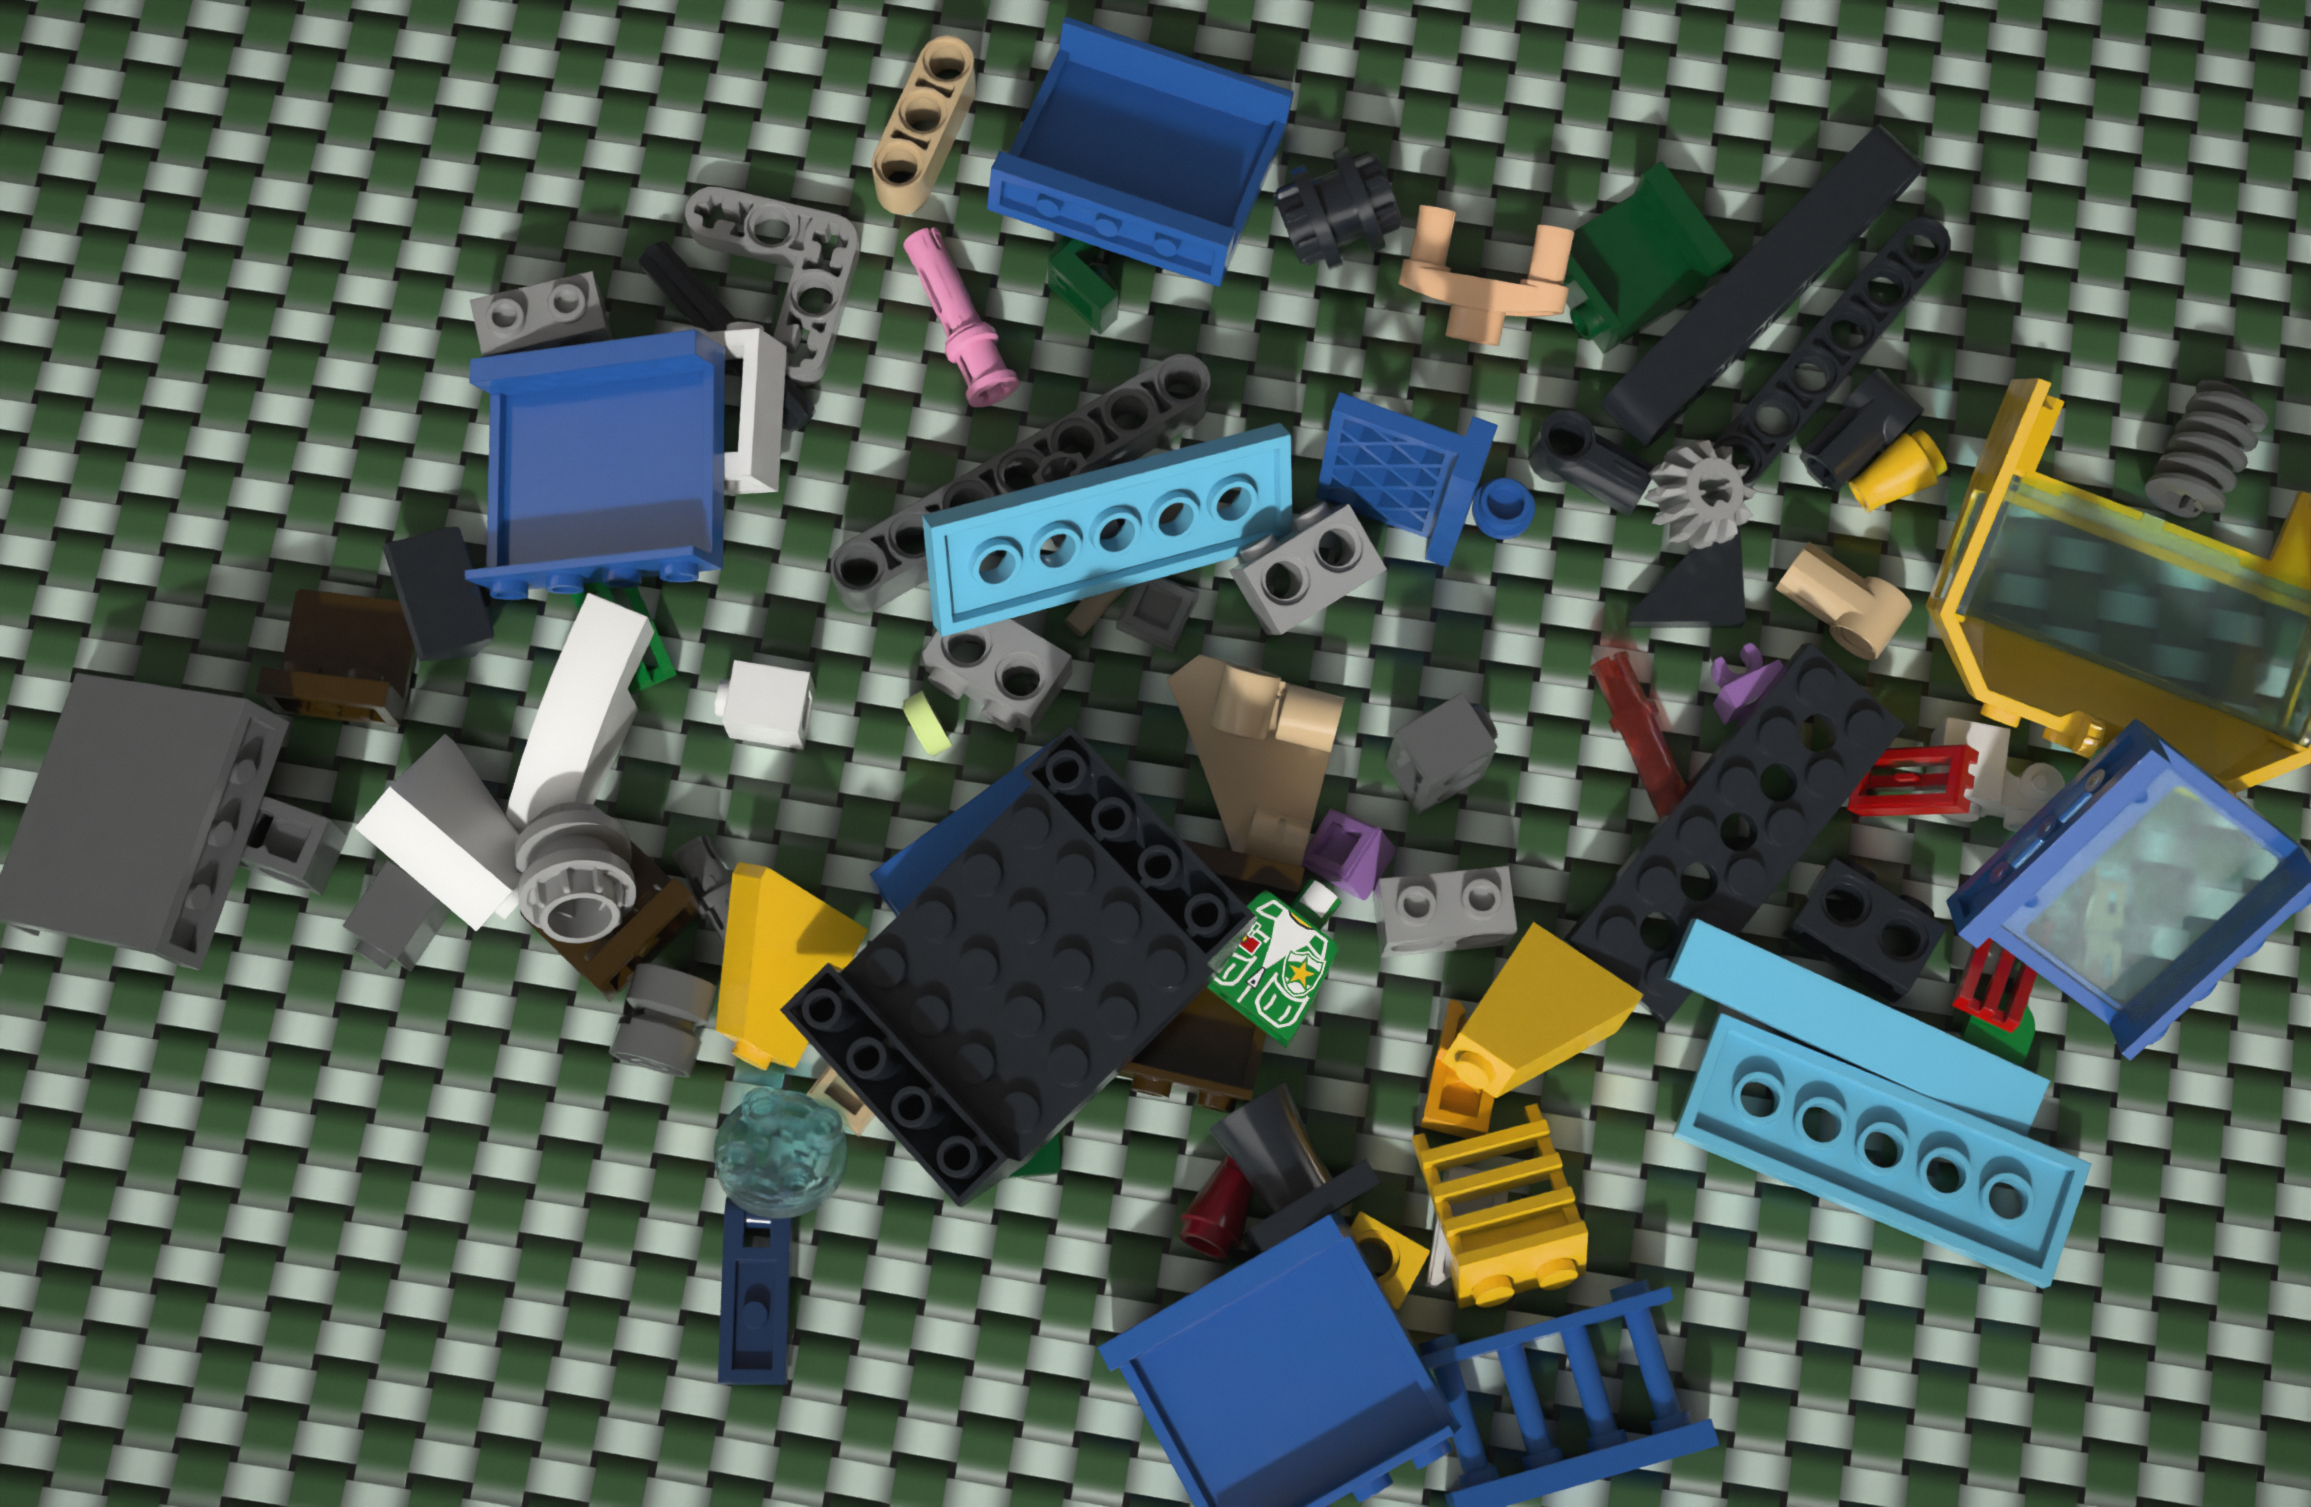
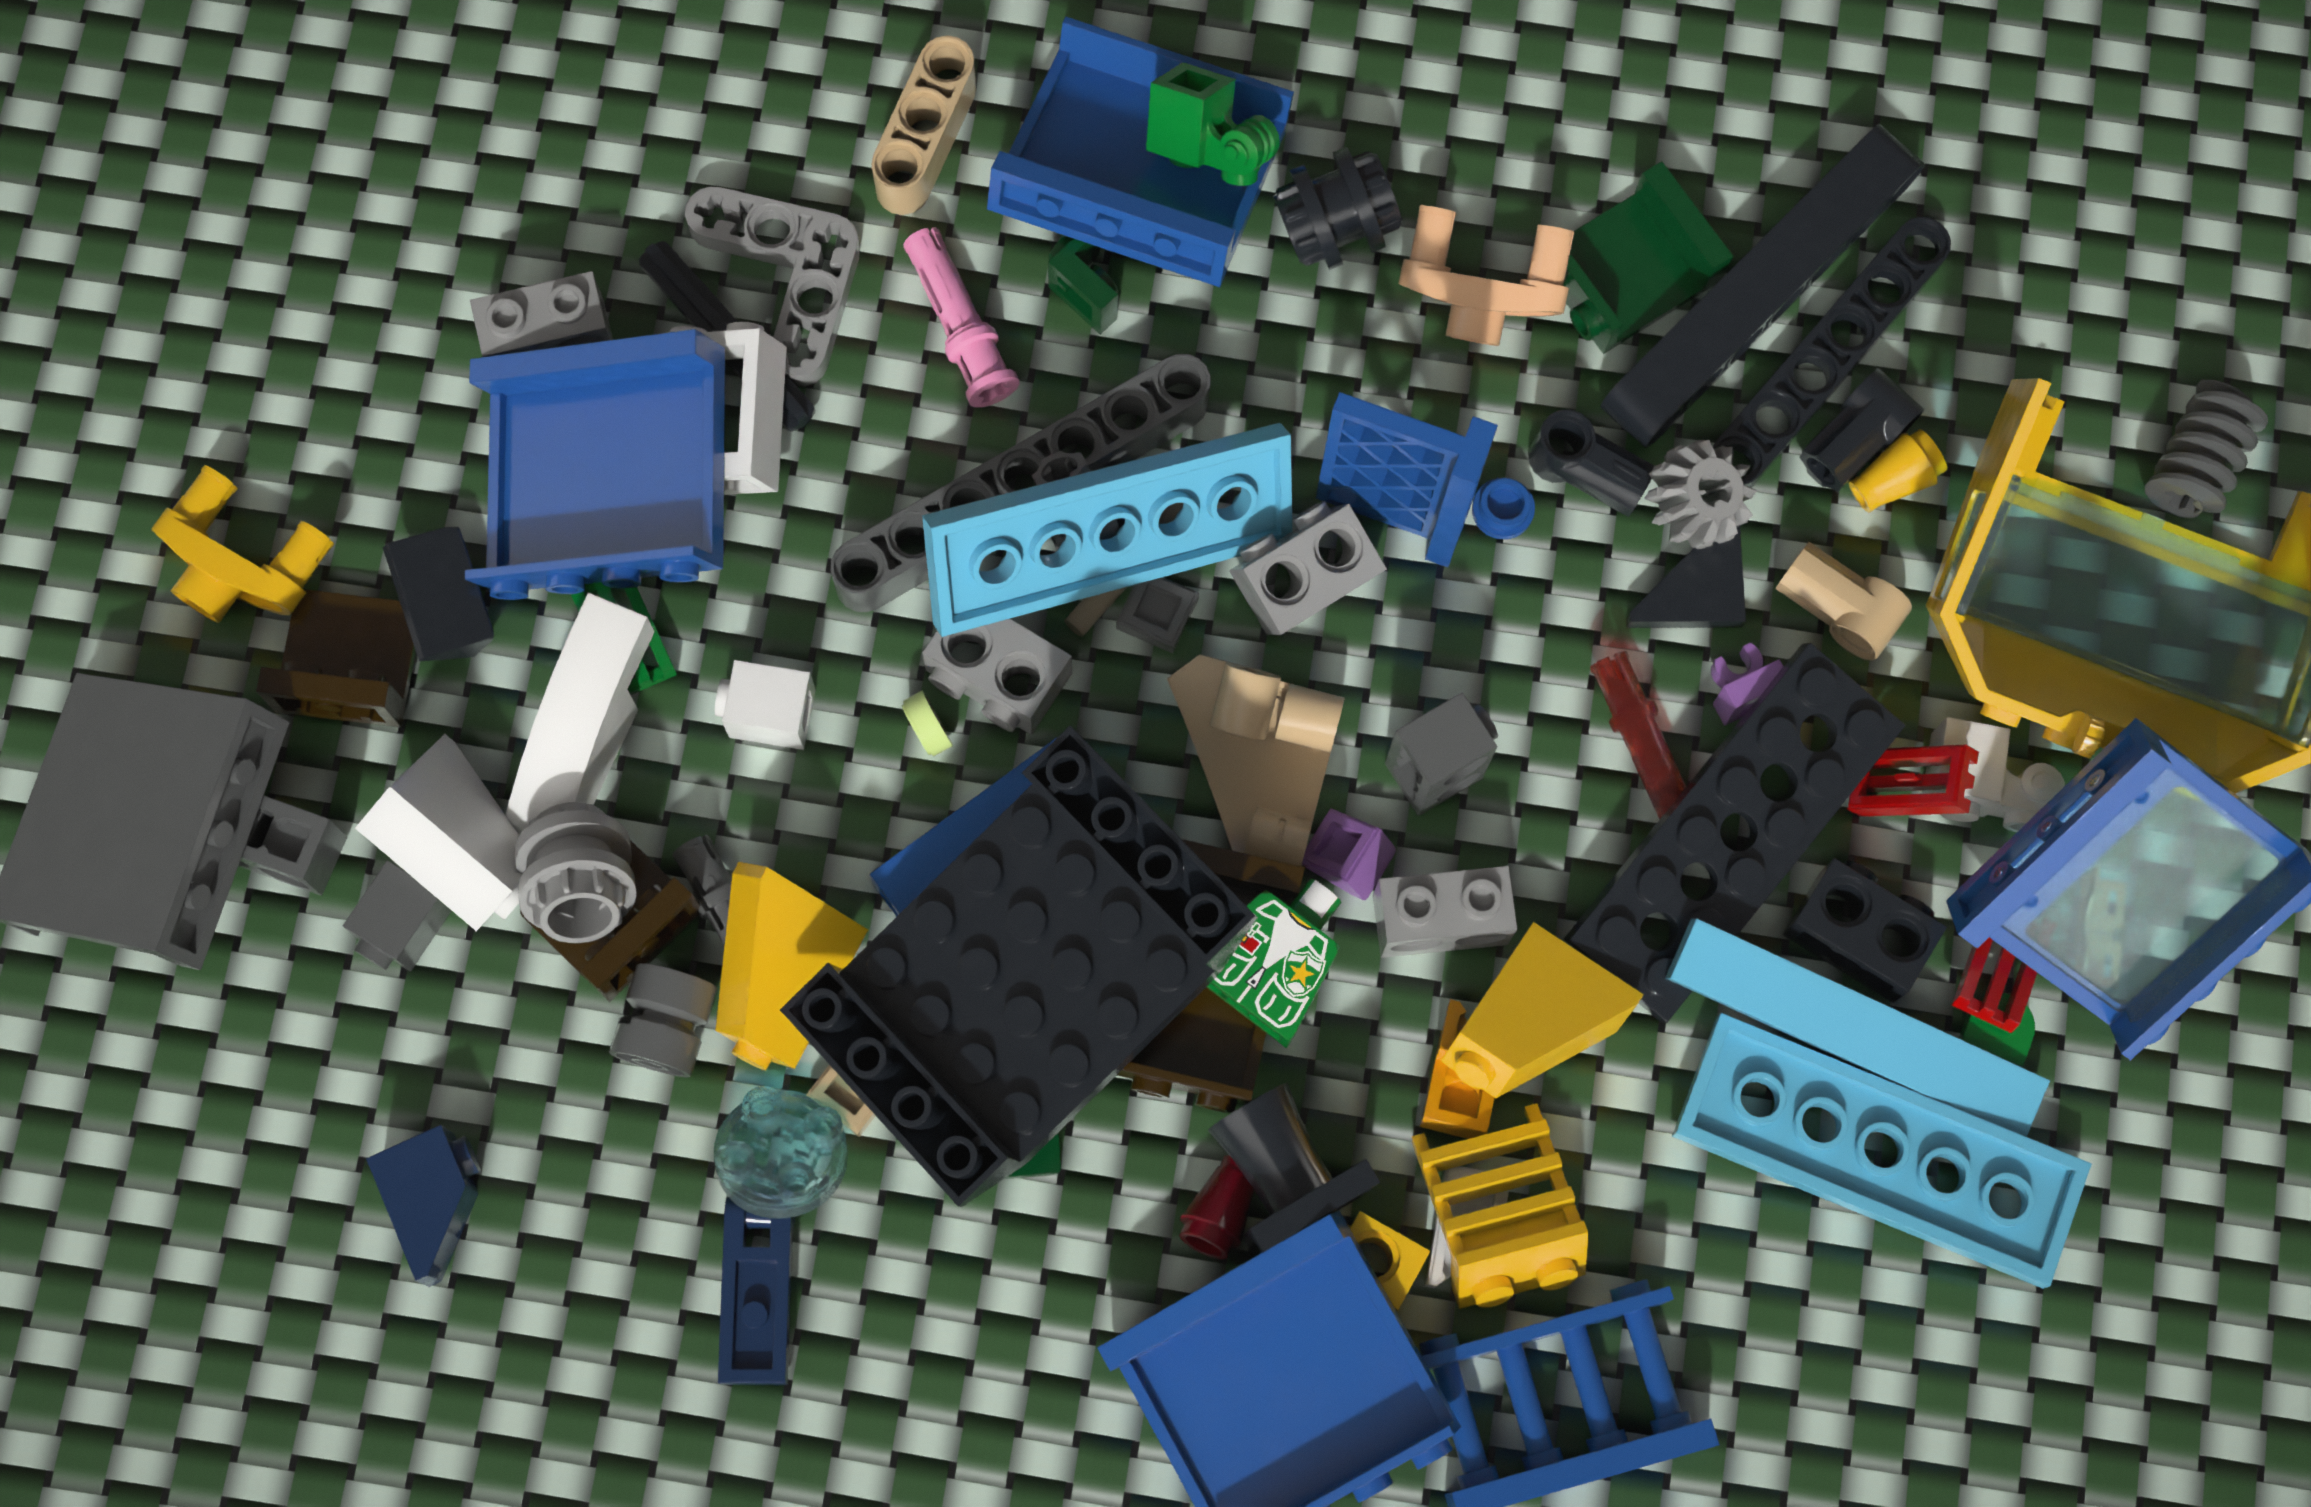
none -> yellow connector [151,465,334,623]
none -> dark blue slope [366,1125,481,1287]
none -> green brick [1146,62,1280,186]

